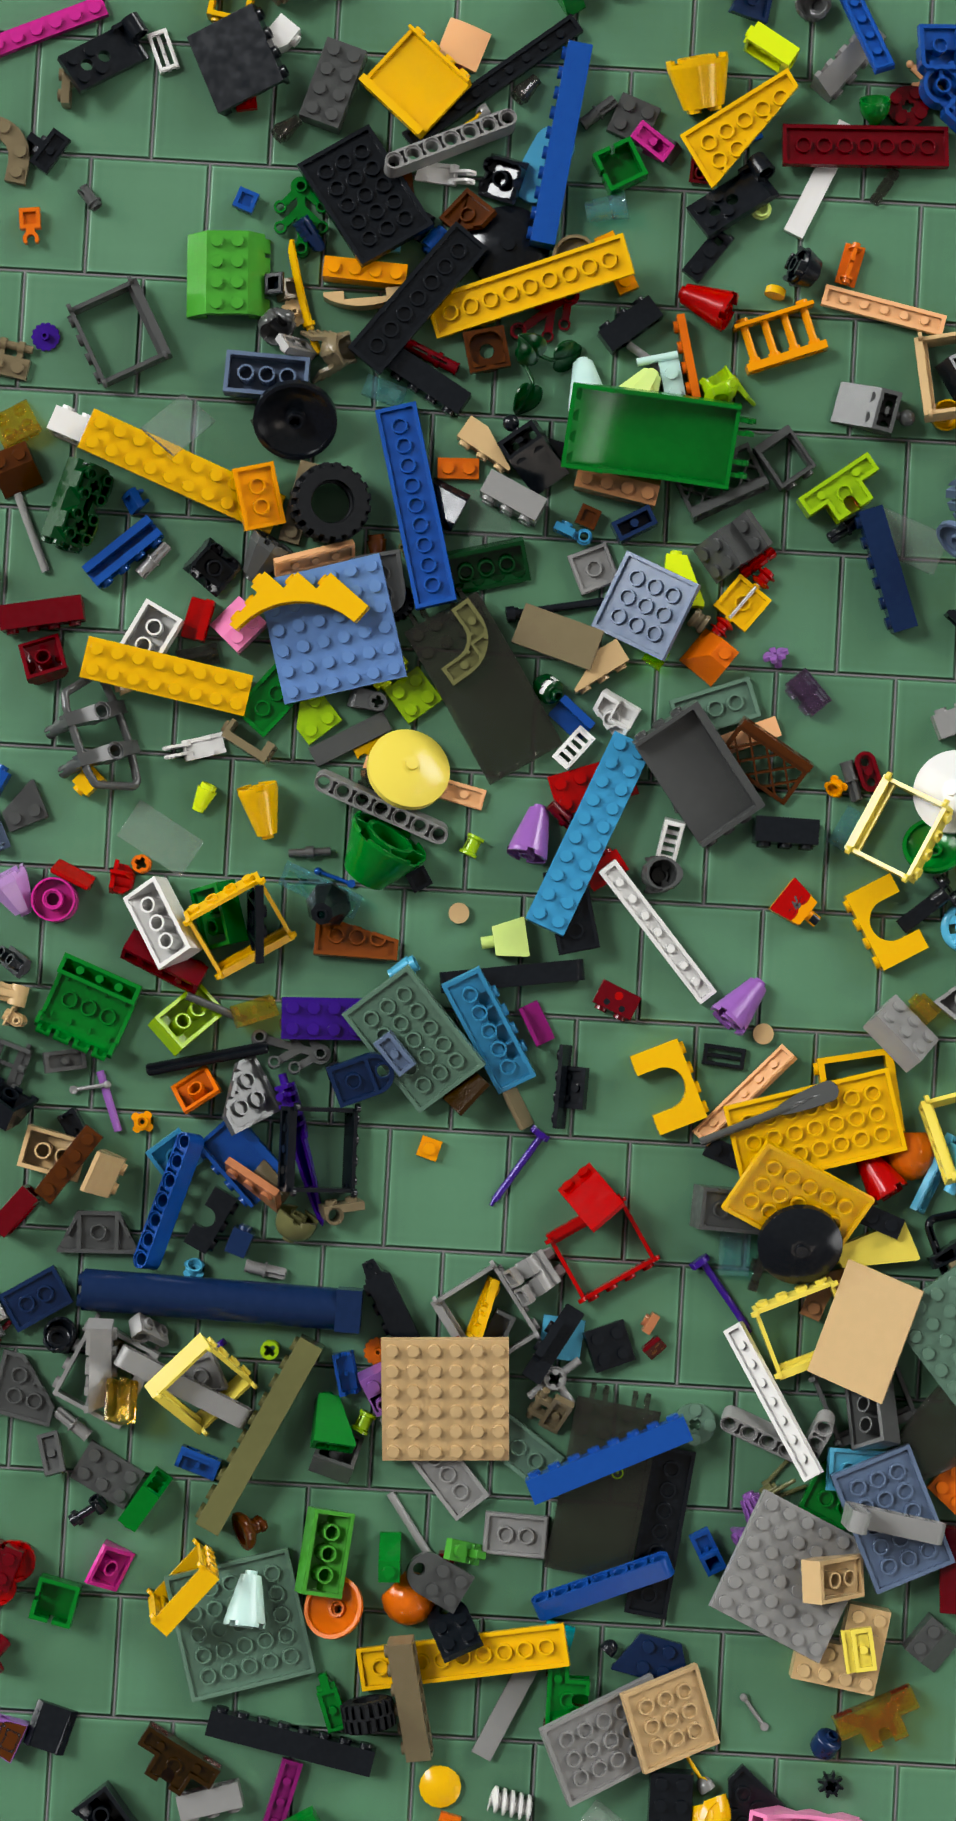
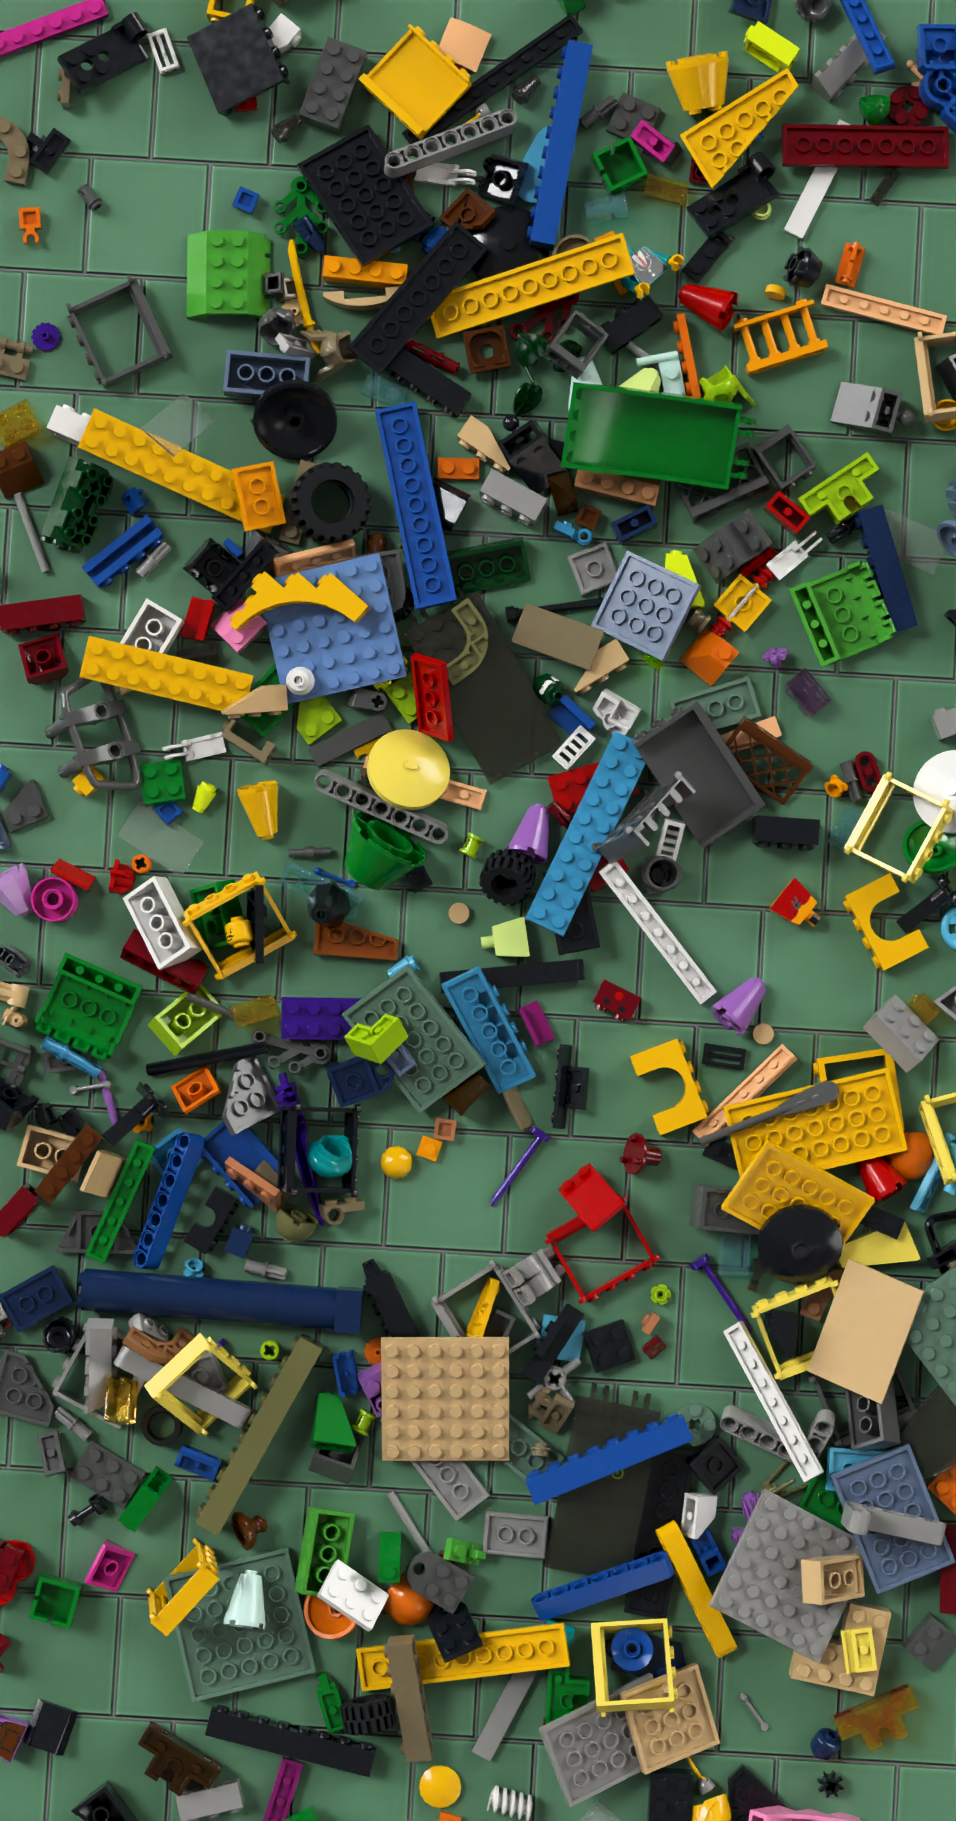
none -> black plate [34,1103,58,1128]
none -> dark azure pin [40,1036,102,1078]
none -> green plate [85,1139,156,1264]
none -> black piece [102,1082,169,1147]
none -> medium nougat plate [122,1326,196,1364]
none -> green plate [139,759,186,807]
none -> black tyre [142,1405,183,1446]
none -> blue tile [154,802,183,826]
none -> black plate [211,538,279,612]
none -> tan slope [221,684,288,718]
none -> blue tile [223,538,245,560]
none -> yellow head [225,916,254,948]
none -> white cone [286,667,315,695]
none -> teal helmet [306,1135,352,1178]
none -> white plate [317,1559,389,1632]
none -> lime panel [344,1014,408,1064]
none -> yellow hair [381,1146,412,1180]
none -> red plate [410,653,454,742]
none -> nougat plate [433,1117,457,1141]
none -> black tyre [479,849,536,906]
none -> dark tan plate [531,1443,551,1457]
none -> dark grey window [544,309,609,379]
none -> dark brown slope [547,471,578,517]
none -> light yellow window [591,1618,678,1718]
none -> dark grey window [592,771,696,864]
none -> blue dish [611,1628,653,1671]
none -> dark red piece [620,1133,661,1175]
none -> torso [621,243,684,299]
none -> clear yellow plate [643,174,689,206]
none -> lime plate [650,1284,671,1305]
none -> yellow beam [655,1520,738,1659]
none -> white slope [681,1492,718,1539]
none -> black plate [687,1435,744,1495]
none -> red brick [763,491,811,537]
none -> black slope [764,1309,798,1358]
none -> white arm [766,530,823,581]
none -> bright green slope [789,561,897,667]

